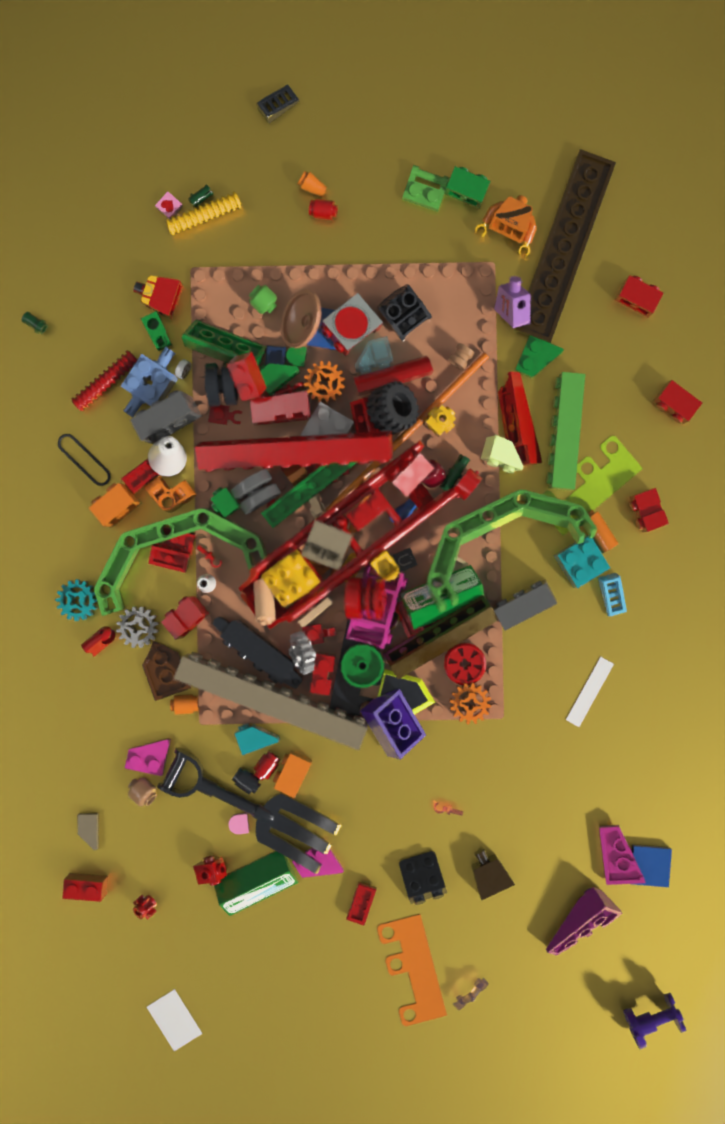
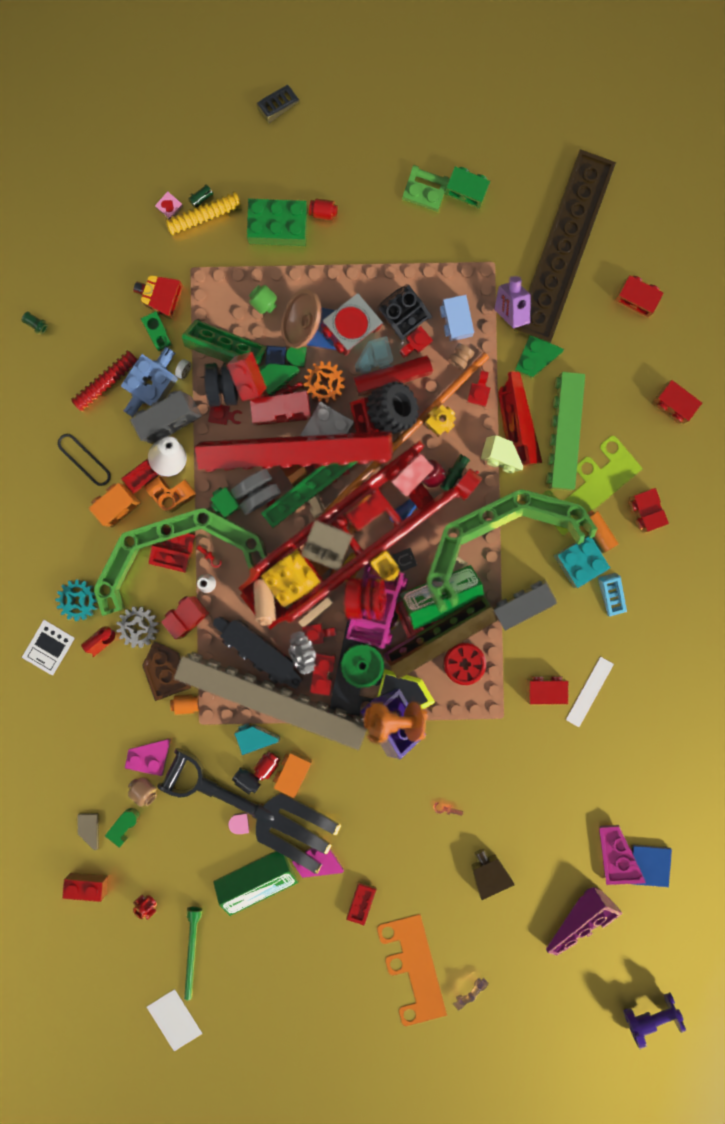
red brick [193,855,227,886] -> none
orange cone [297,171,327,197] -> none
black bracket [399,851,447,905] -> none
orange gear [449,683,491,725] -> none
orange torso [475,195,537,257] -> none
none -> white sticker [22,620,75,676]
none -> green leg [105,808,140,848]
none -> green piece [184,906,202,1001]
none -> green brick [247,199,308,246]
none -> orange piece [364,702,428,743]
none -> red plate [399,326,433,359]
none -> light blue piece [440,295,474,341]
none -> red plate [467,371,491,407]
none -> red brick [527,676,568,704]

